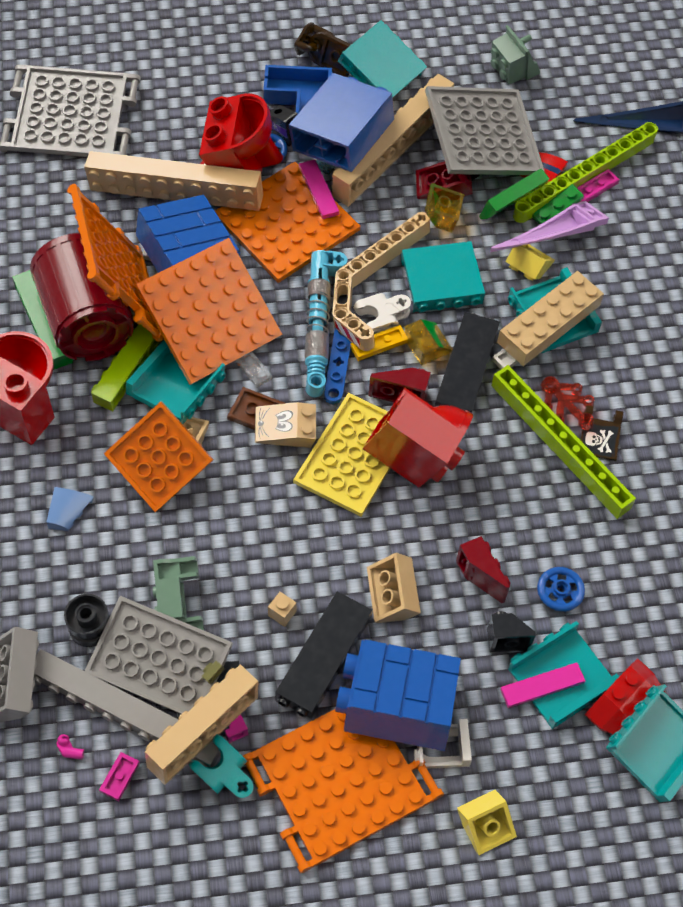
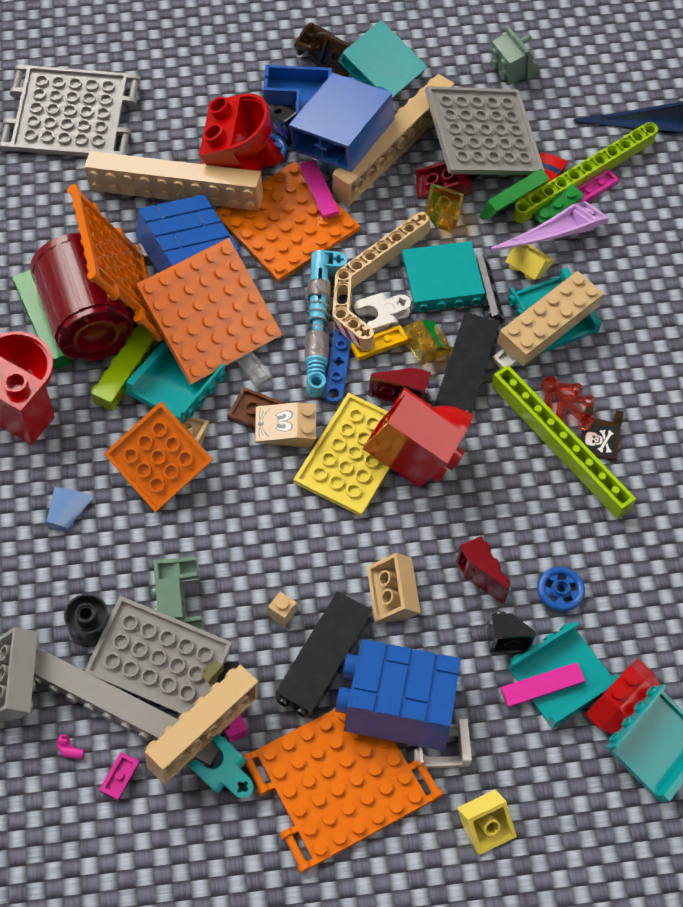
none -> plate [476,255,505,324]

